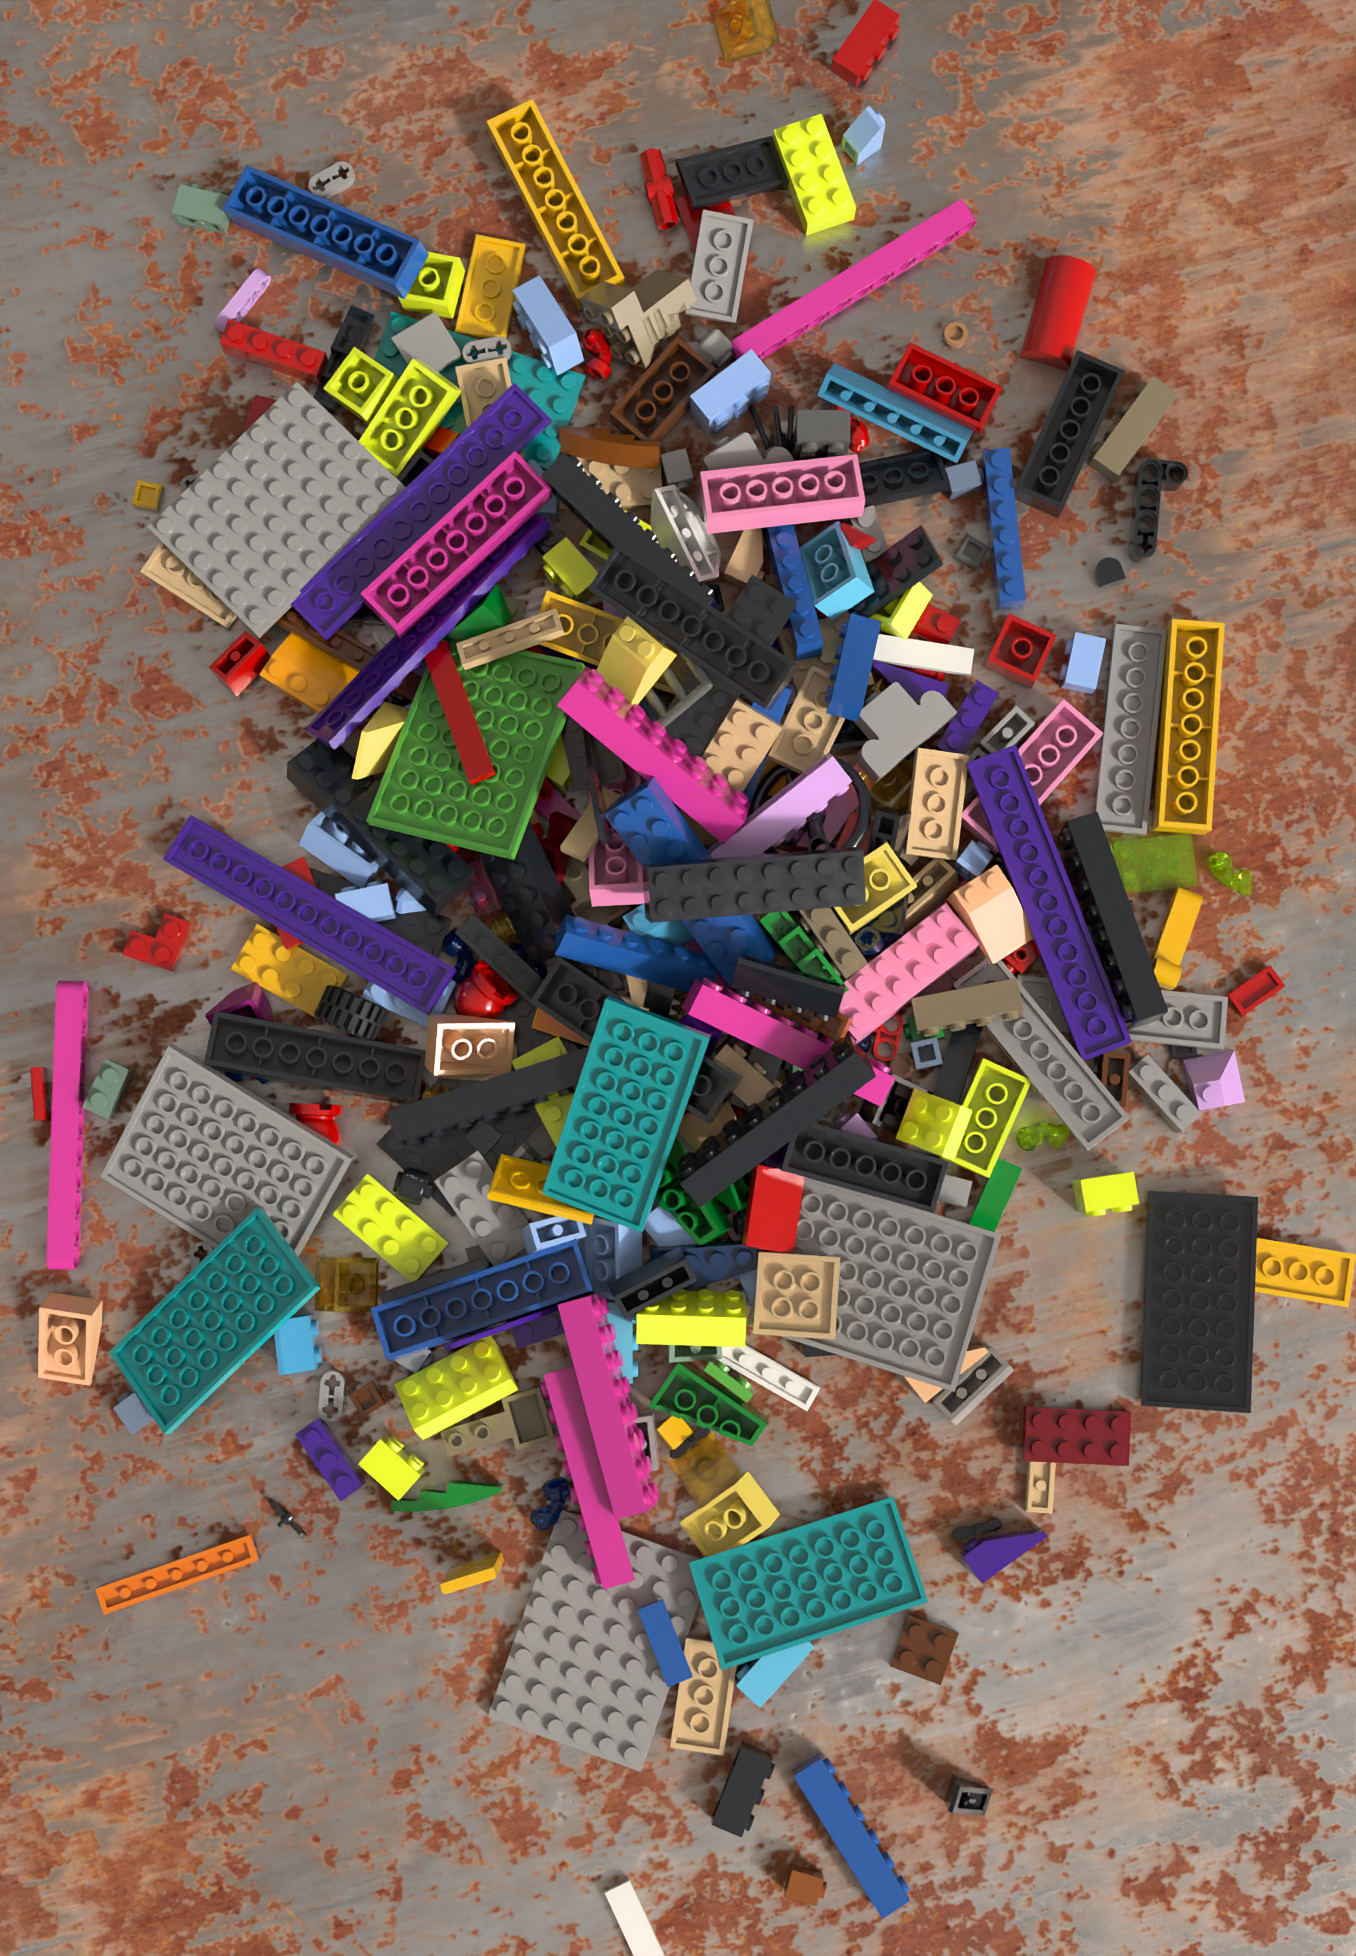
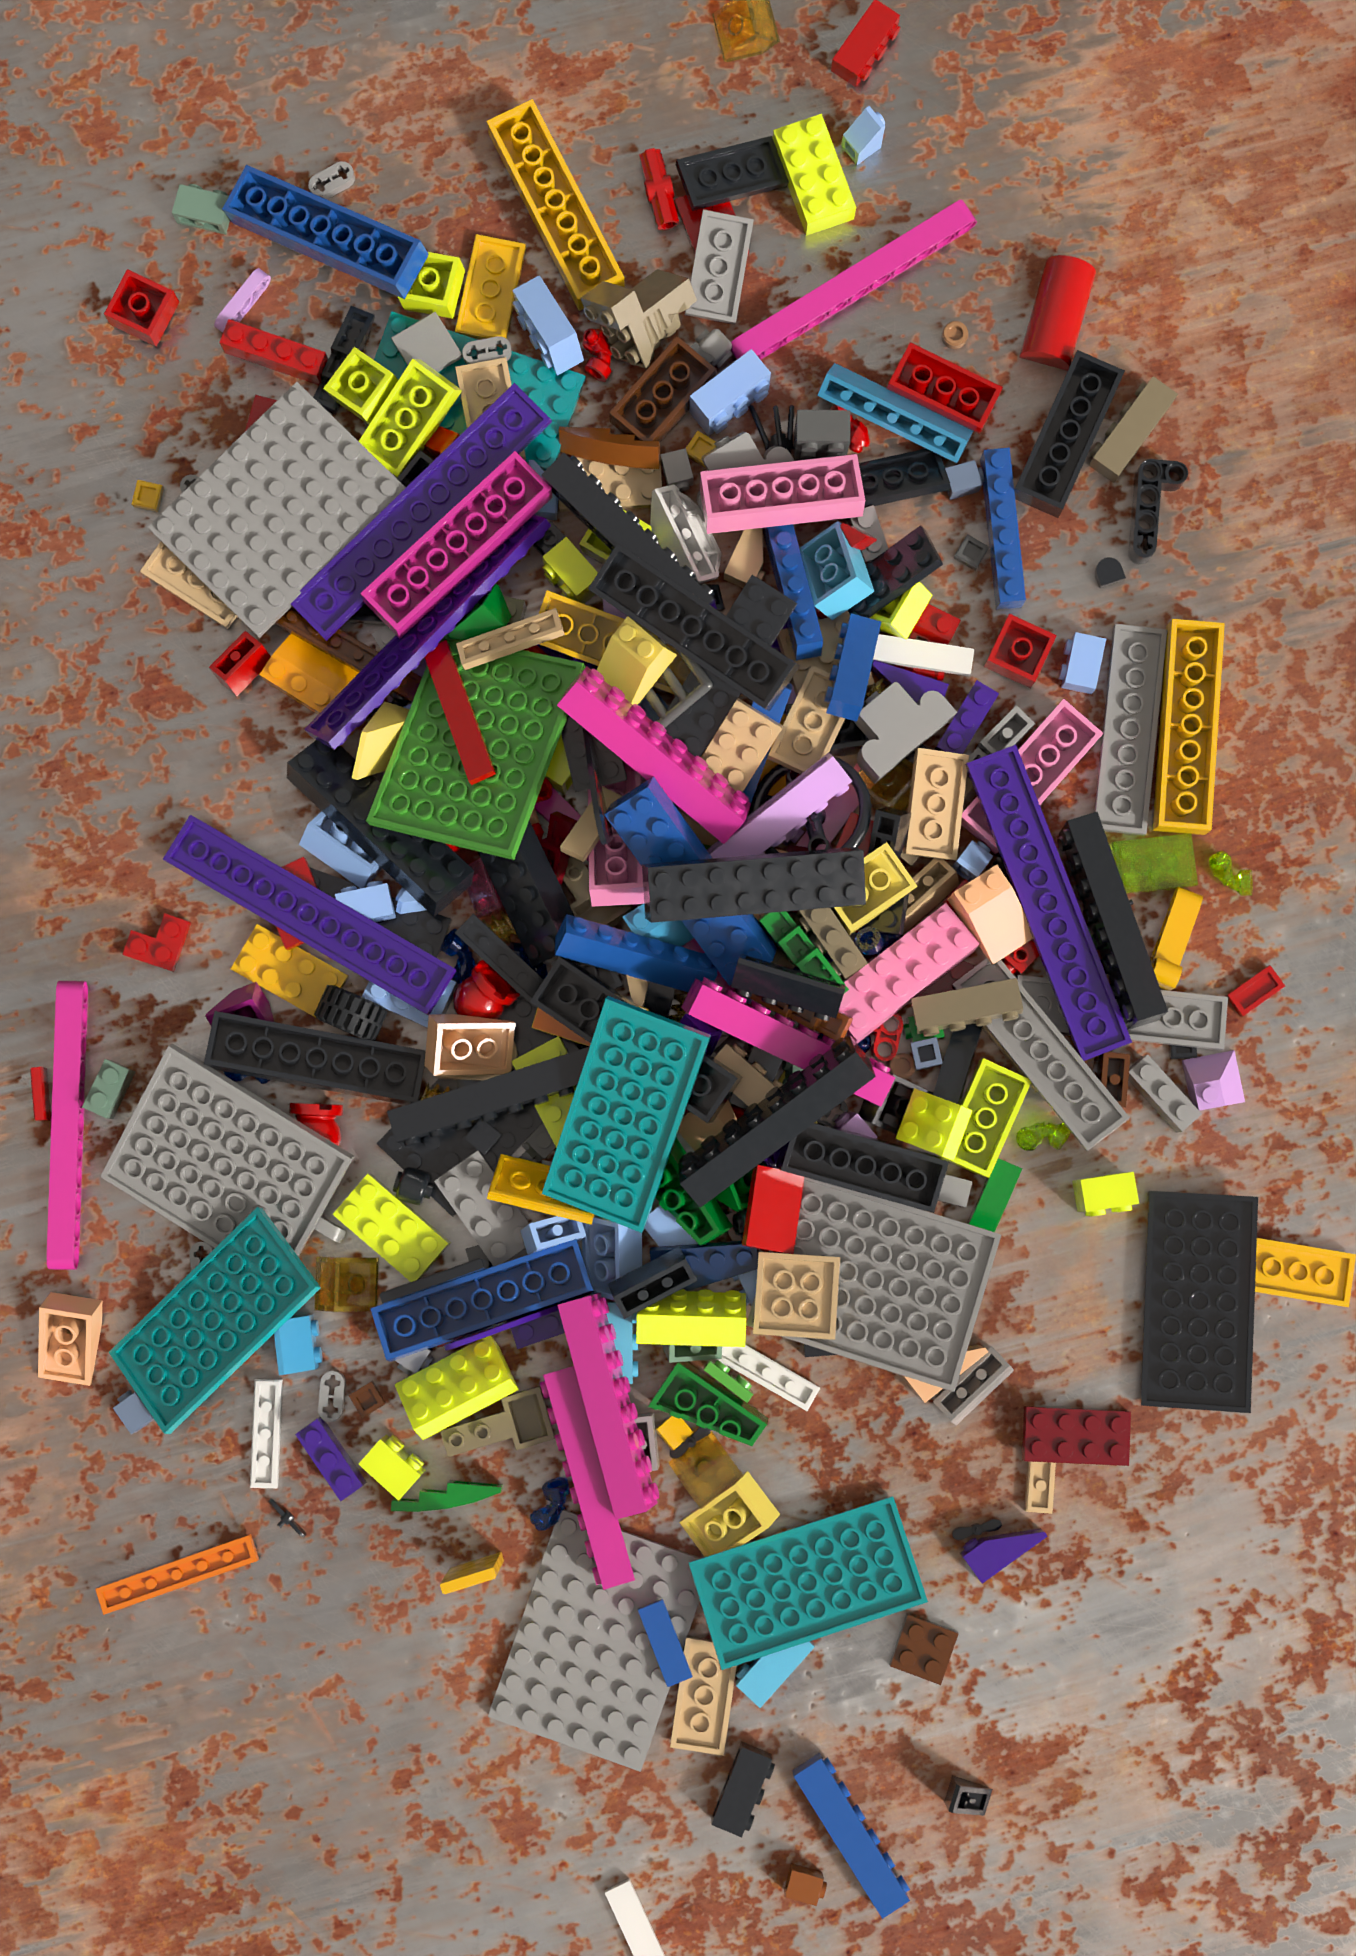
none -> red brick [104,269,179,347]
none -> white tile [250,1379,283,1488]
none -> light grey beam [314,1216,347,1243]
none -> yellow tile [686,430,716,467]

